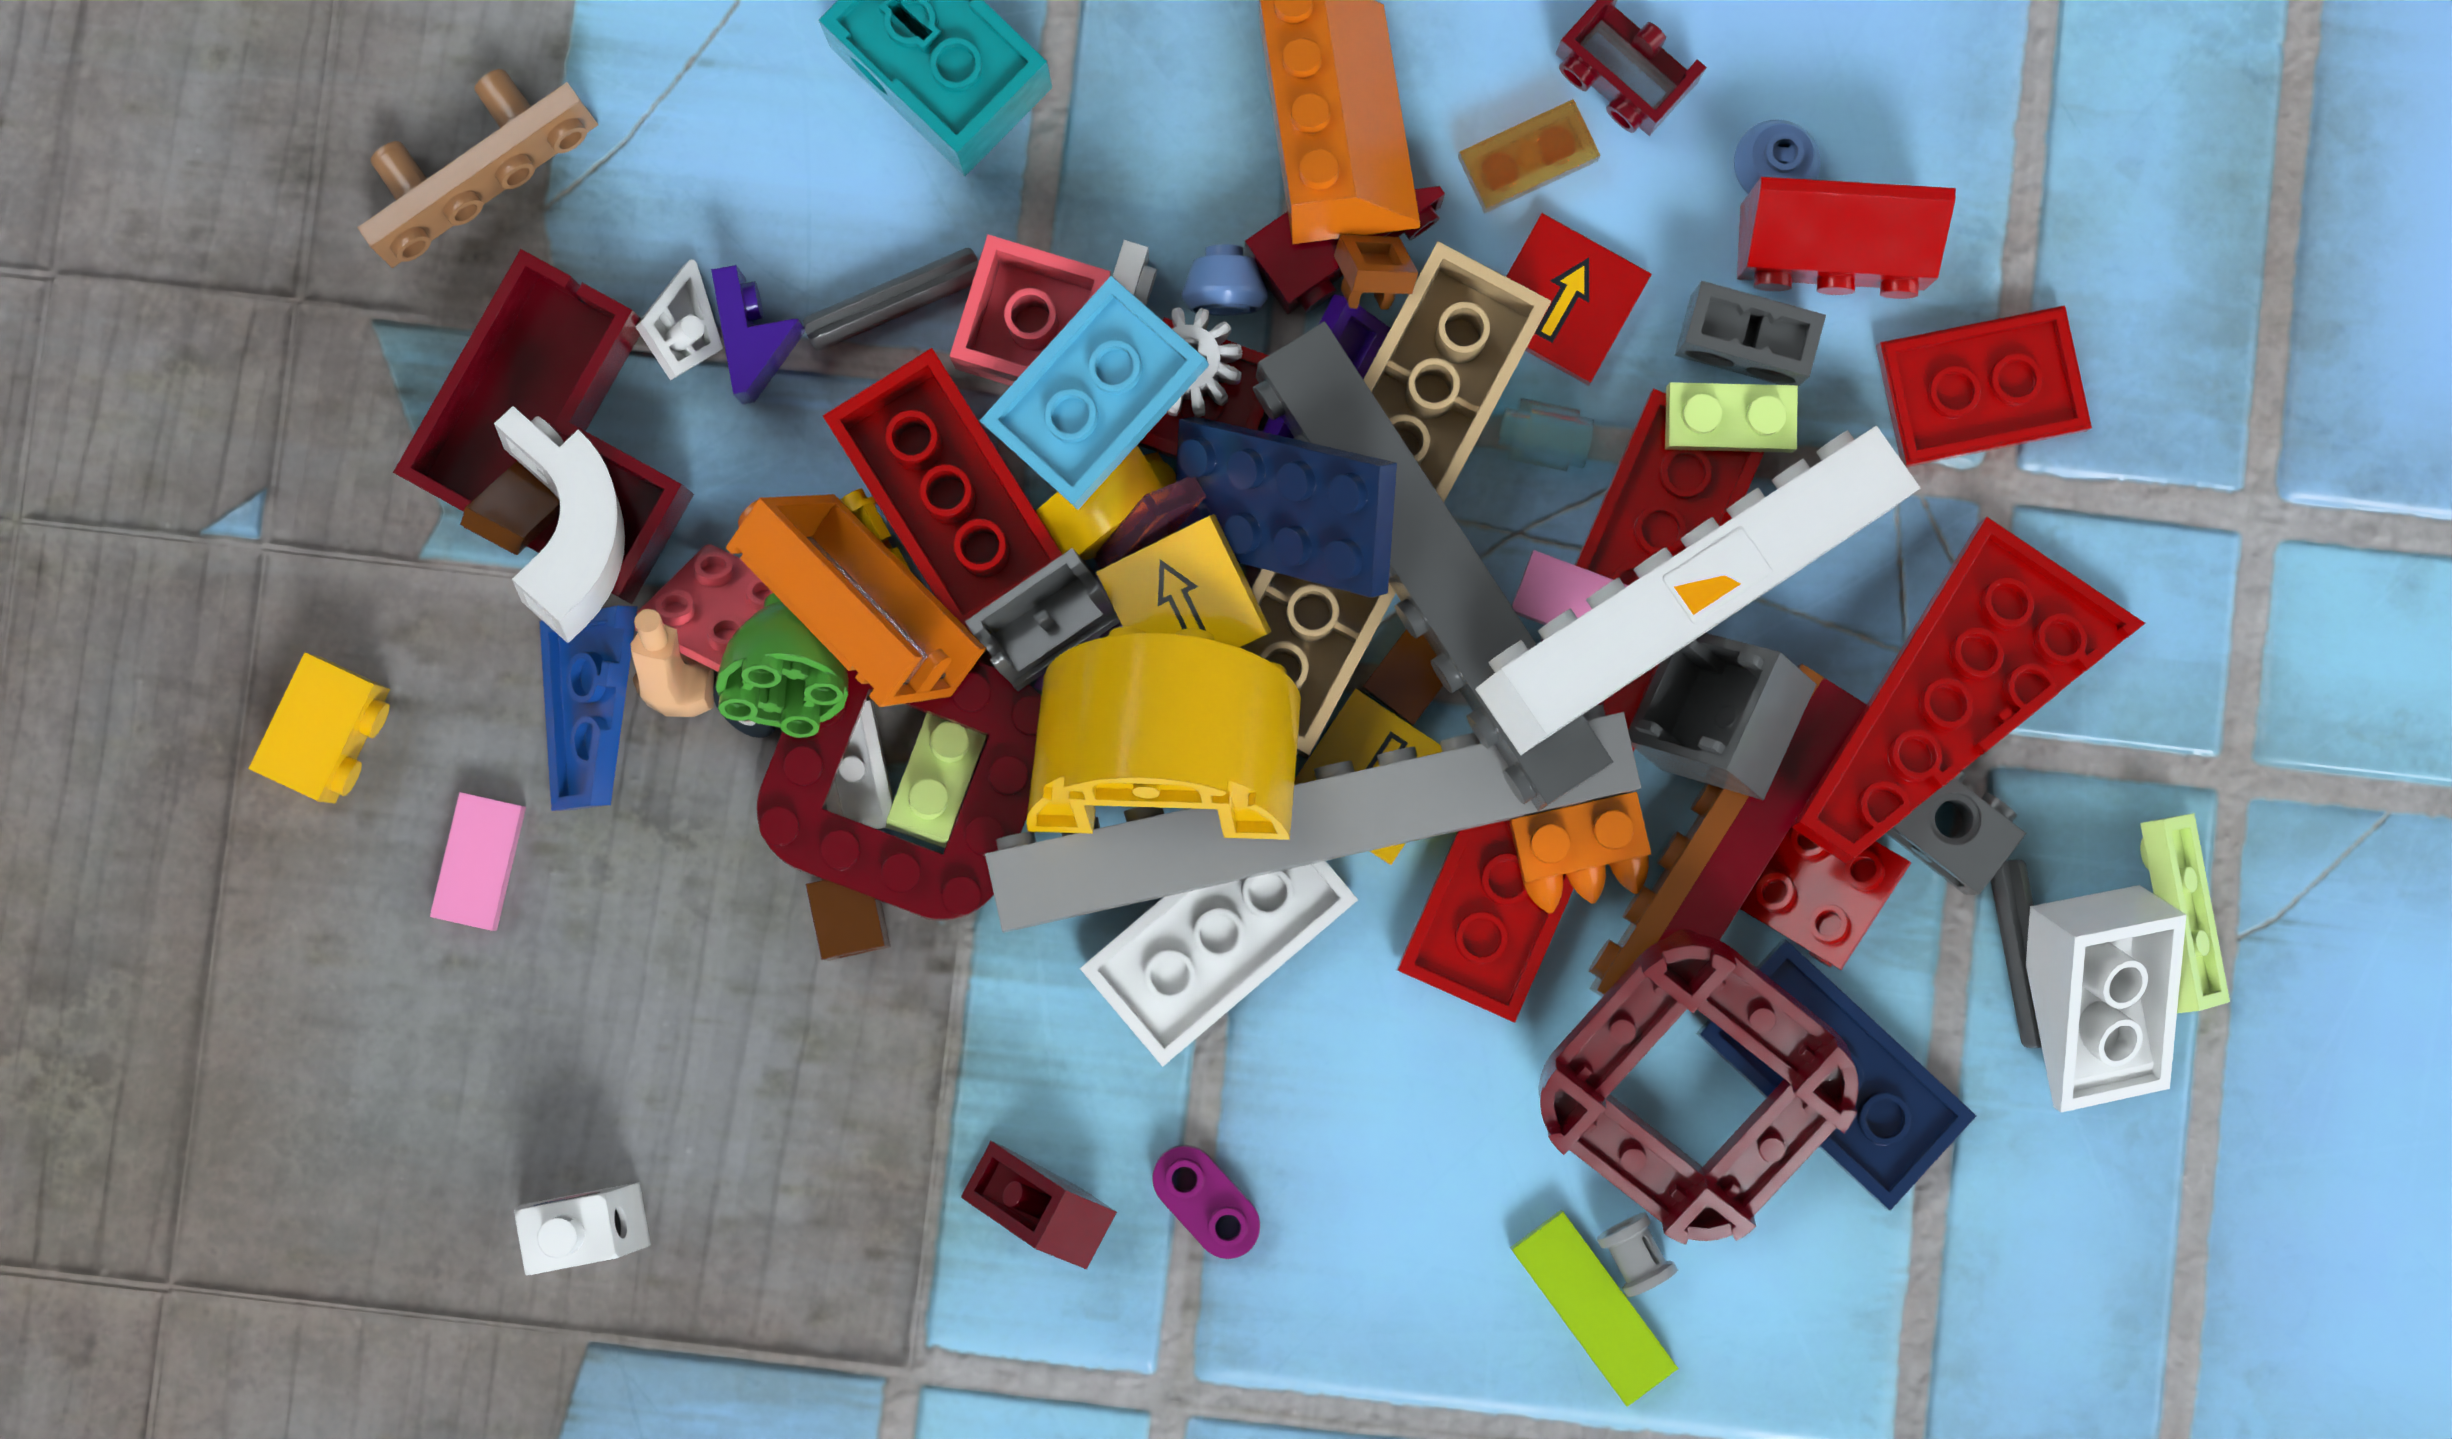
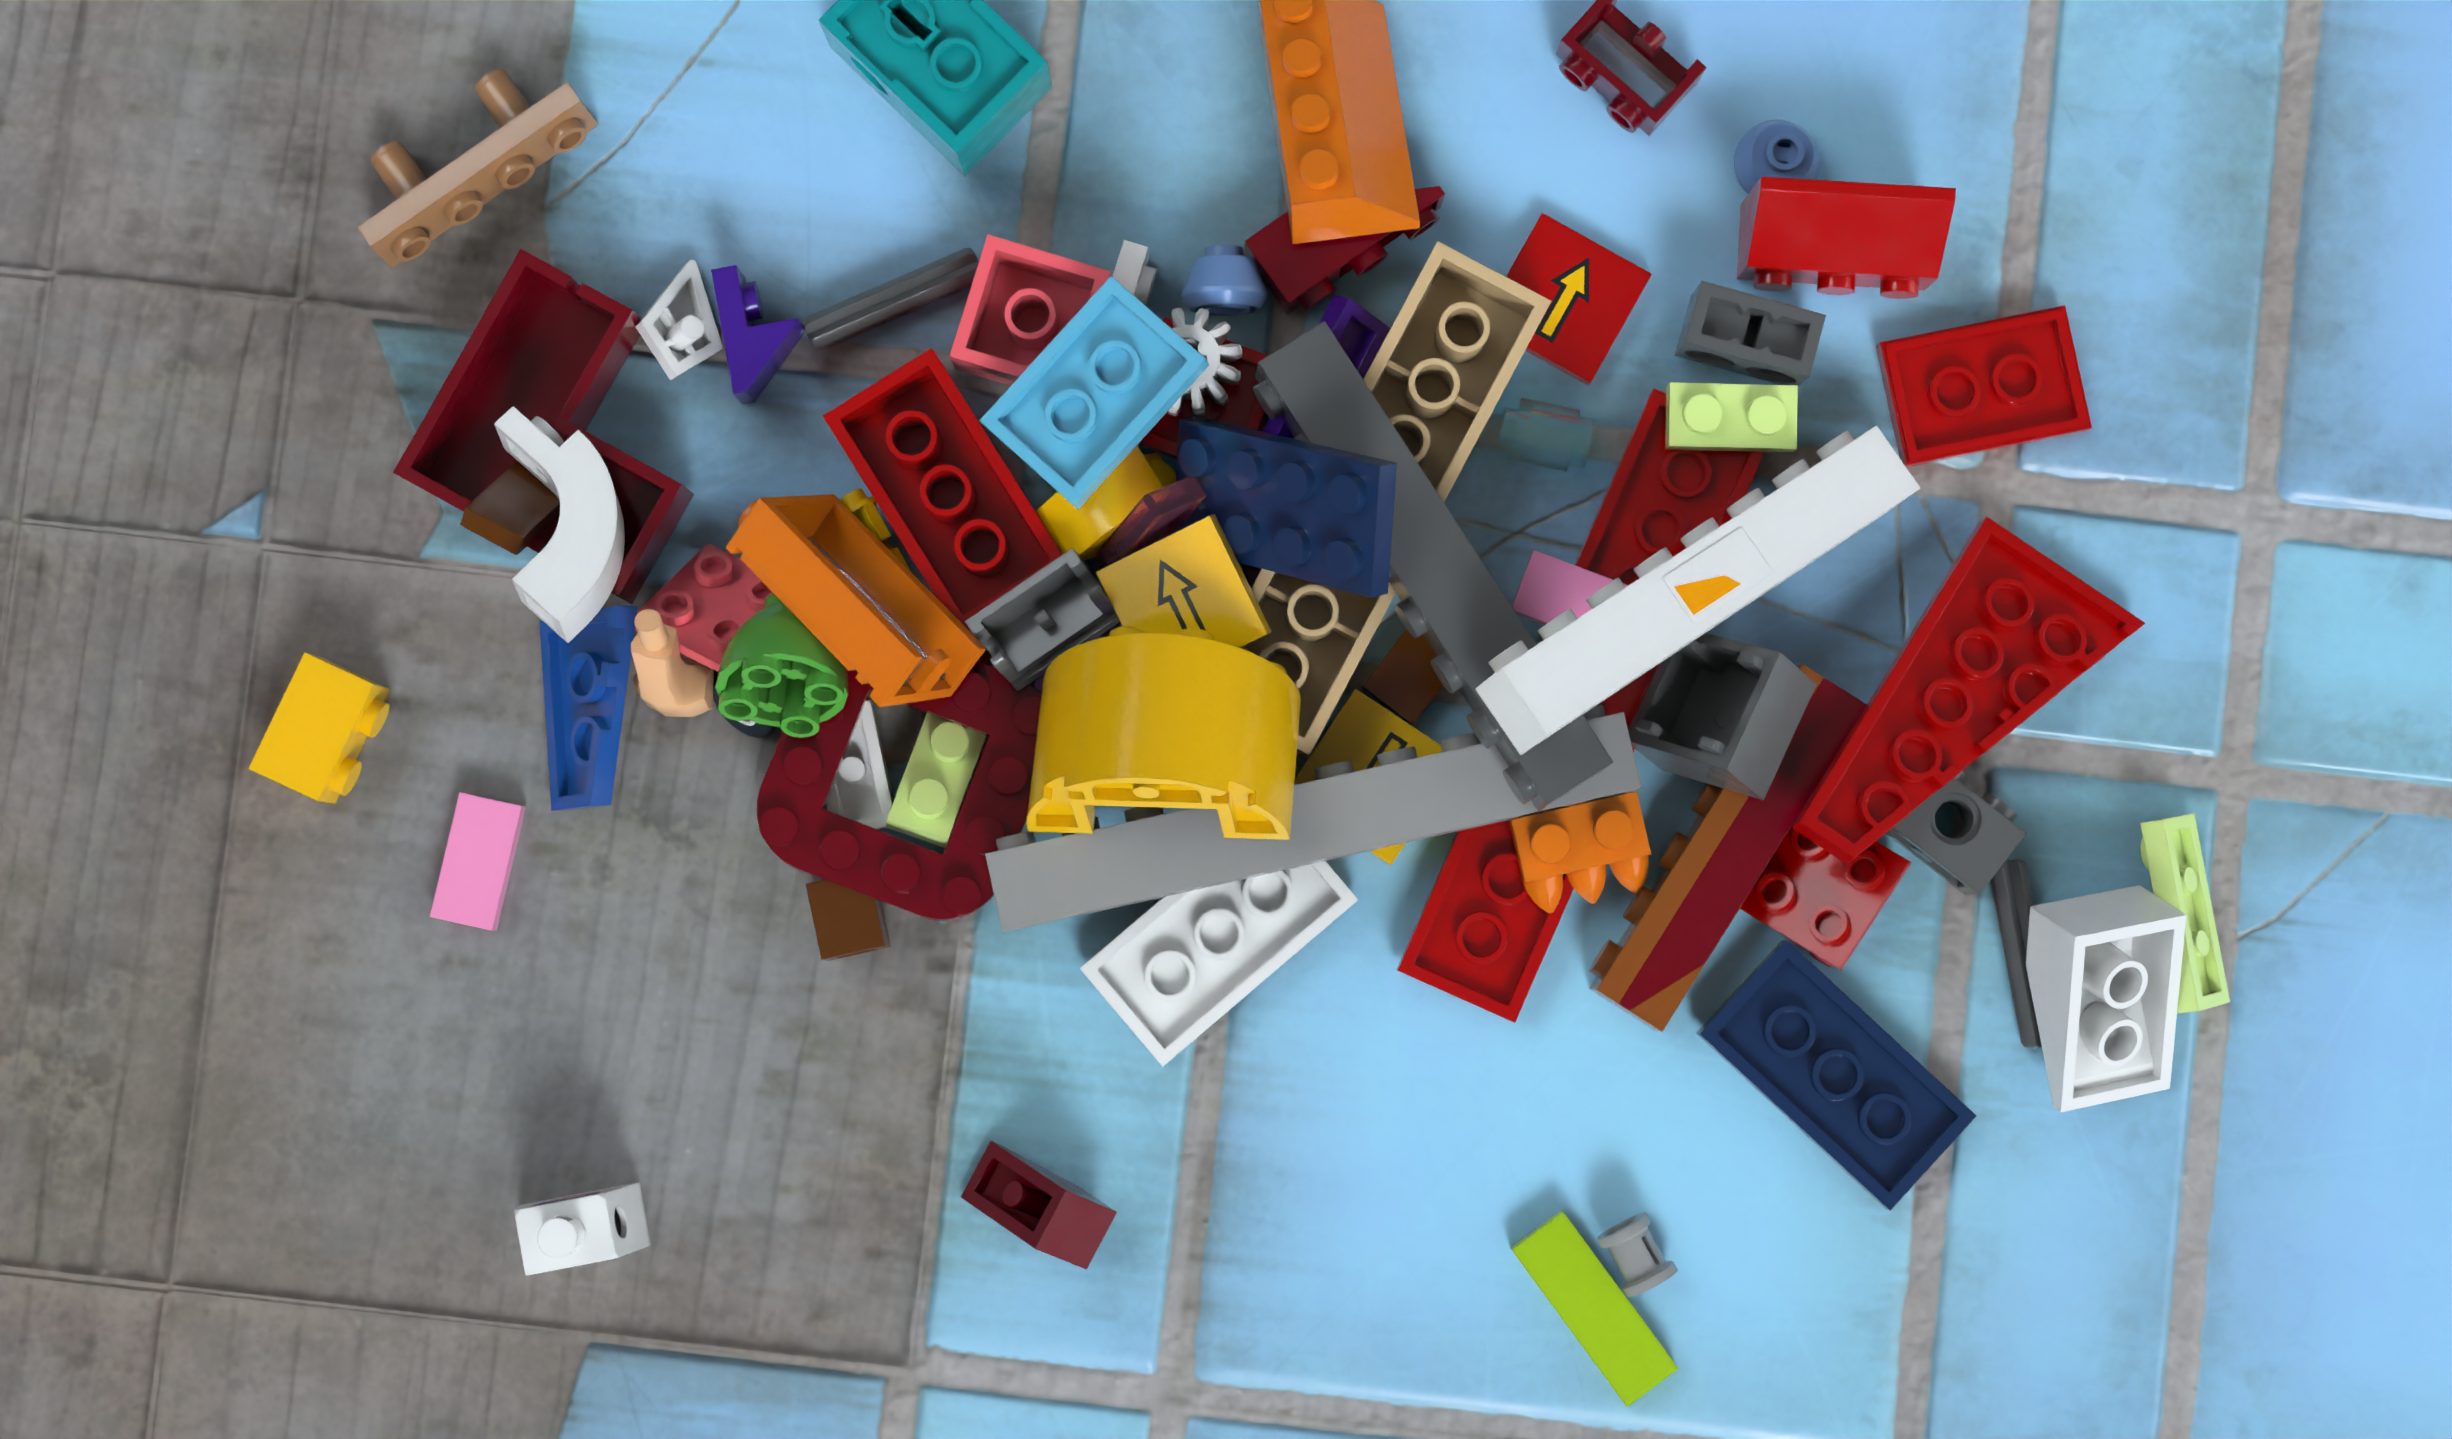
magenta plate [1153,1145,1260,1259] -> none
dark orange tile [1334,234,1418,310] -> none
clear orange plate [1458,99,1601,214] -> none
dark red plate [1538,929,1858,1245] -> none

